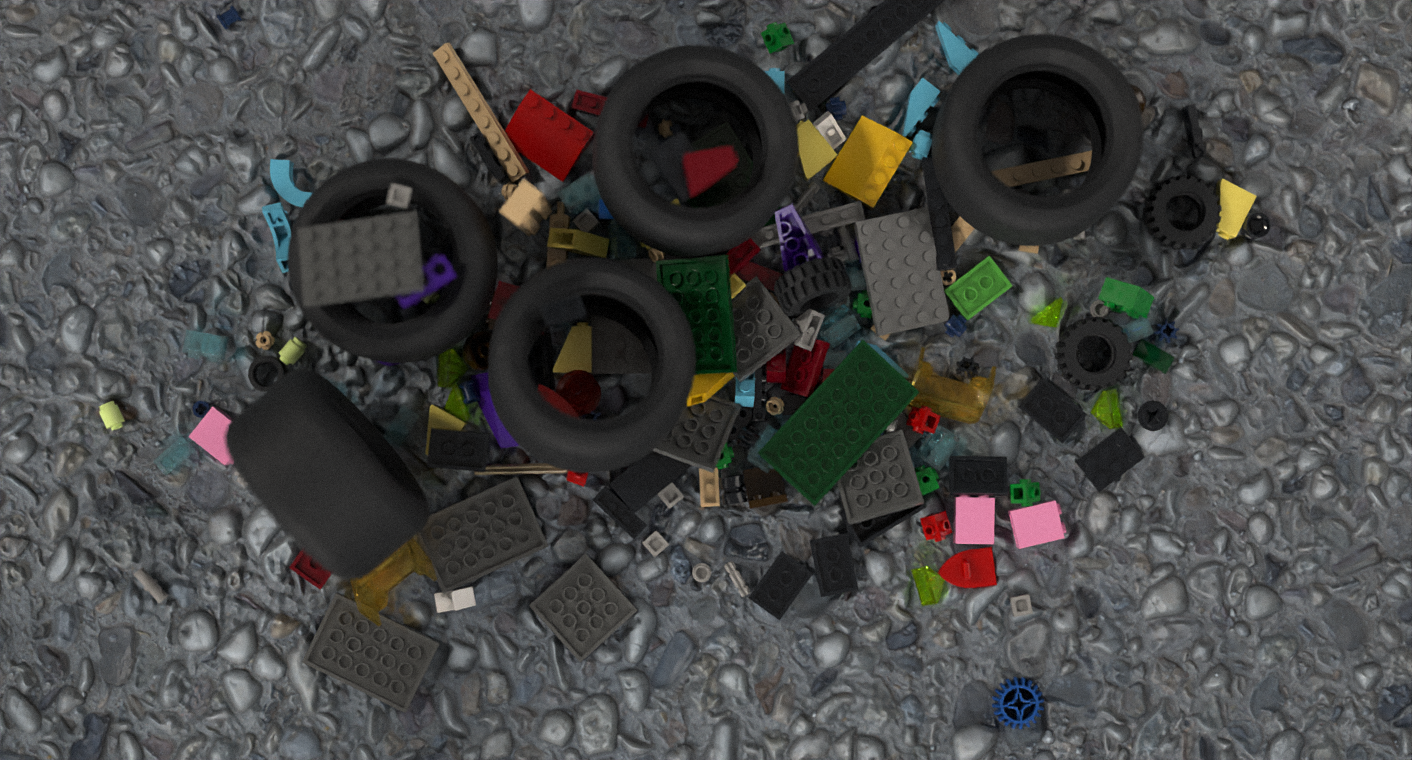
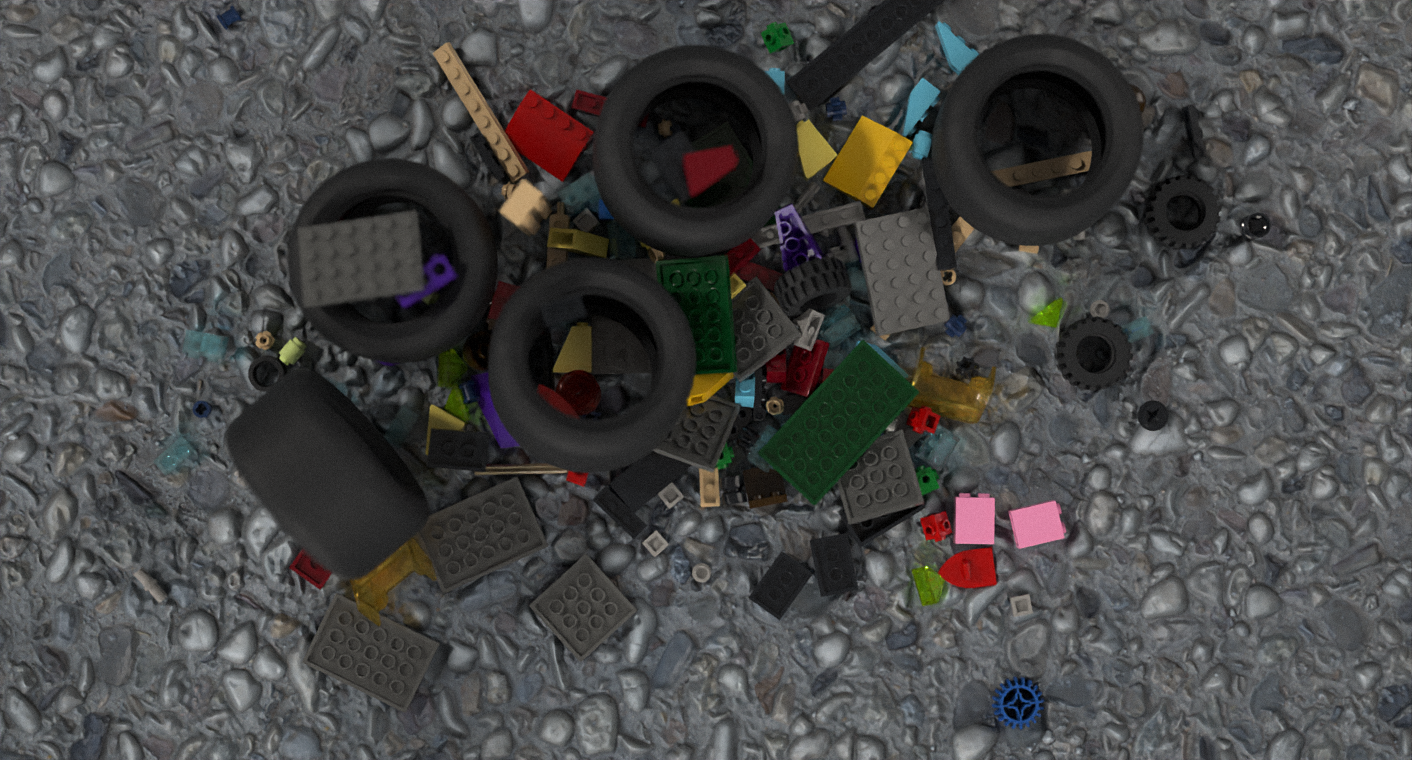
yellowish green brick [99,401,125,431] -> none
bright pink brick [189,406,233,465] -> none
medium azure arch [262,202,293,273] -> none
medium azure arch [270,159,312,208] -> none
light grey plate [387,184,412,209] -> none
white slope [434,586,476,613] -> none
light grey axle [724,561,750,597] -> none
white slope [813,111,846,150] -> none
green brick [853,290,872,318] -> none
bright green plate [944,256,1012,321] -> none
black plate [948,456,1008,496] -> none
green brick [1010,479,1041,506] -> none
black plate [1017,377,1087,444] -> none
black plate [1075,427,1145,492] -> none
clear neon green slope [1090,389,1123,429] -> none
green brick [1098,277,1154,319] -> none
dark green slope [1132,338,1175,374] -> none
dark blue gear [1154,319,1179,343] -> none
light yellow slope [1216,179,1257,240] -> none

